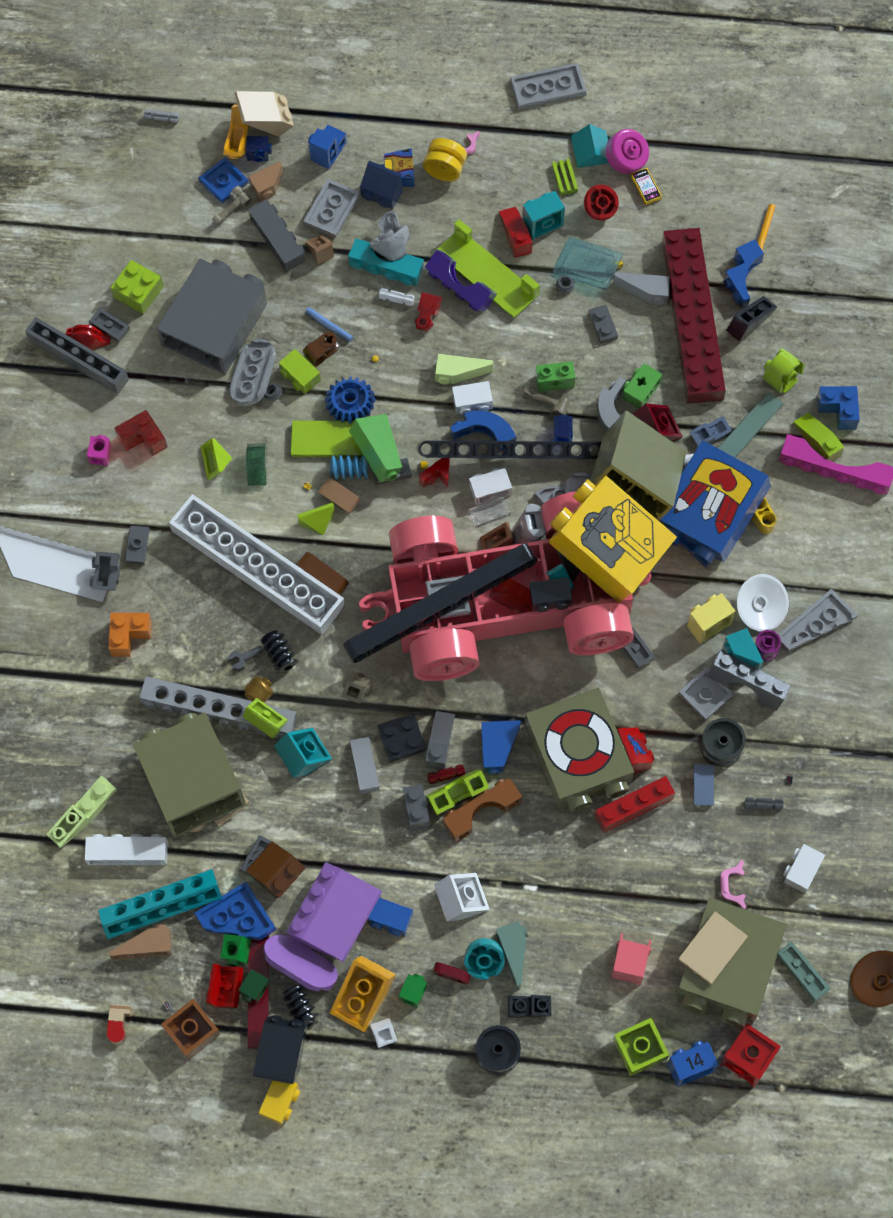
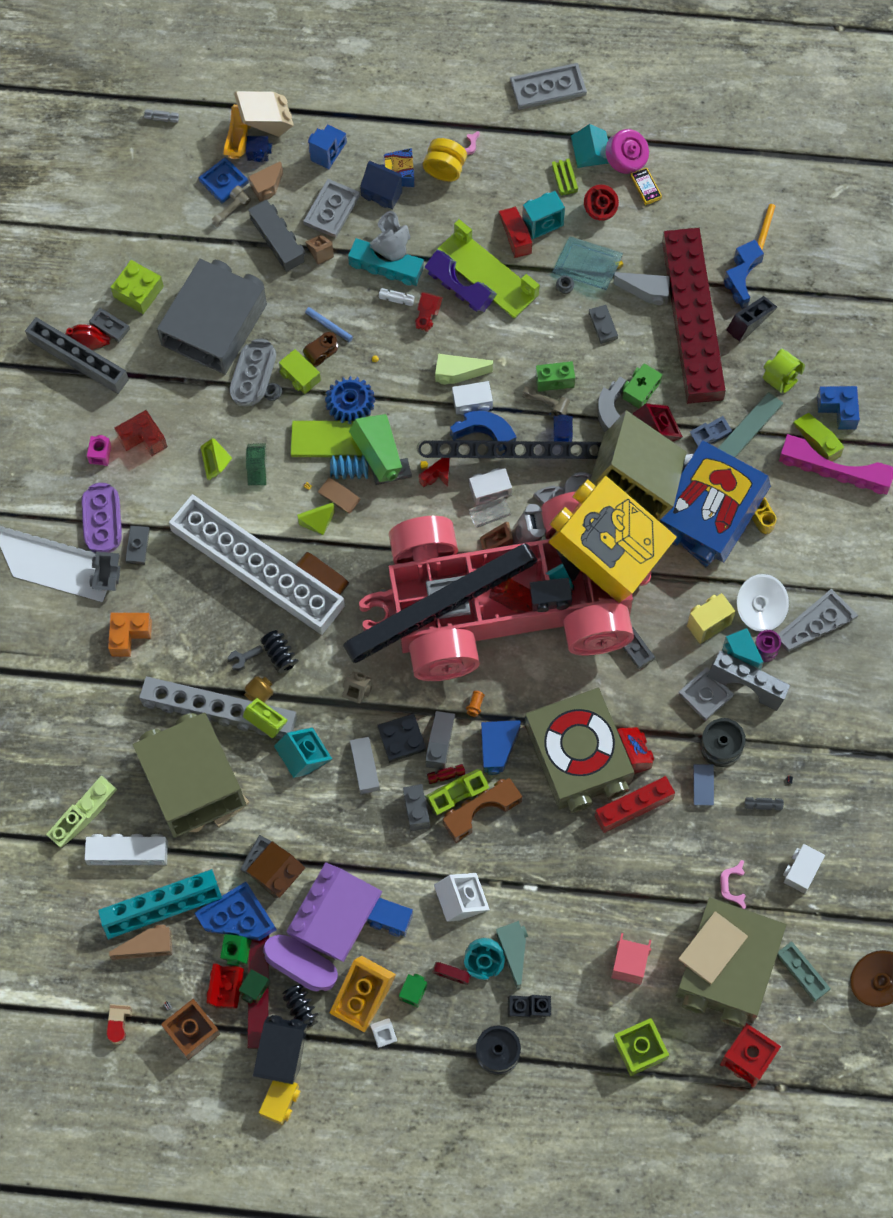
blue brick [667,1041,718,1087] -> none
none -> medium lavender tile [81,483,122,553]
none -> orange pin [466,691,485,717]

